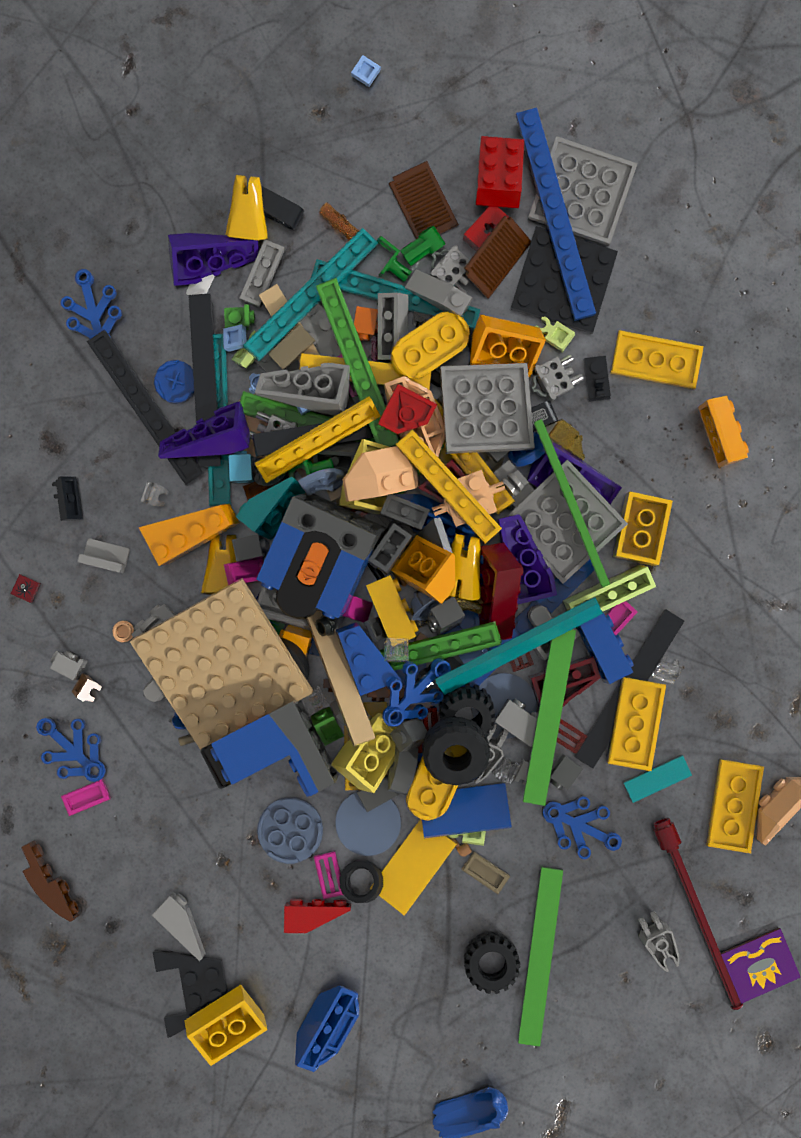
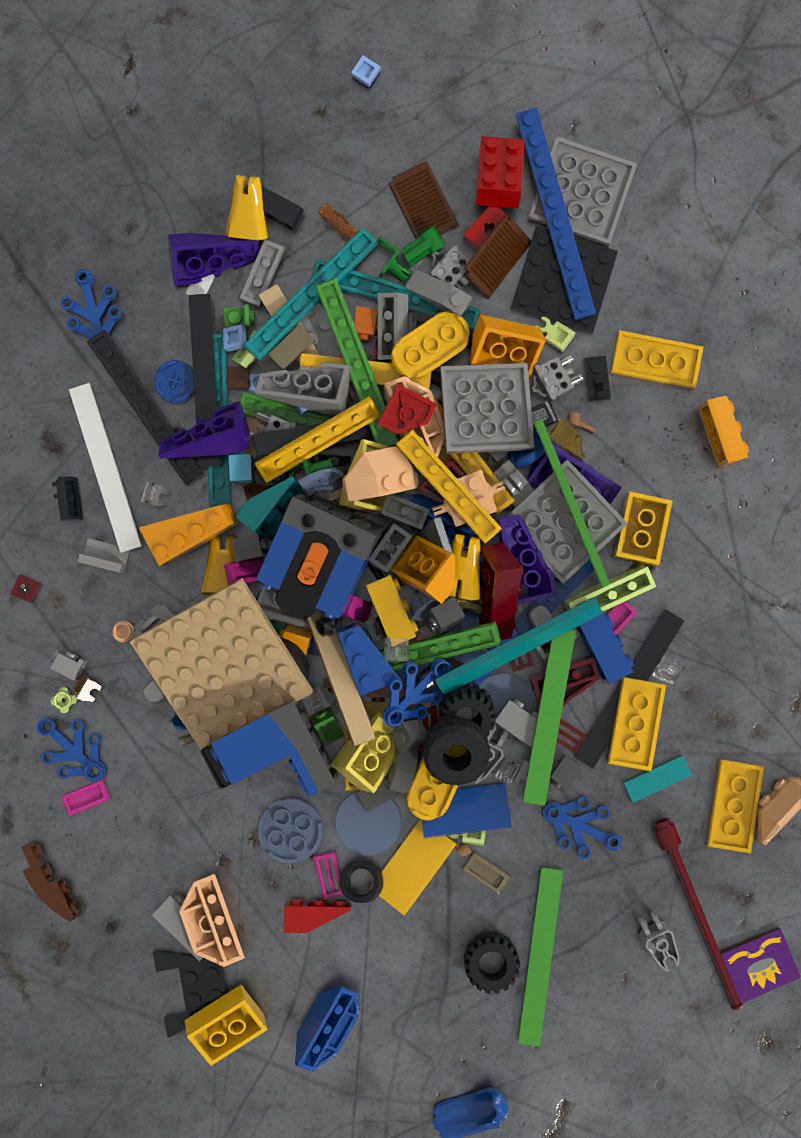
none -> yellowish green plate [51,687,77,713]
none -> white tile [69,383,142,553]
none -> light nougat wedge [179,874,245,967]
none -> reddish brown tile [227,366,250,389]
none -> medium nougat hand [567,412,596,433]

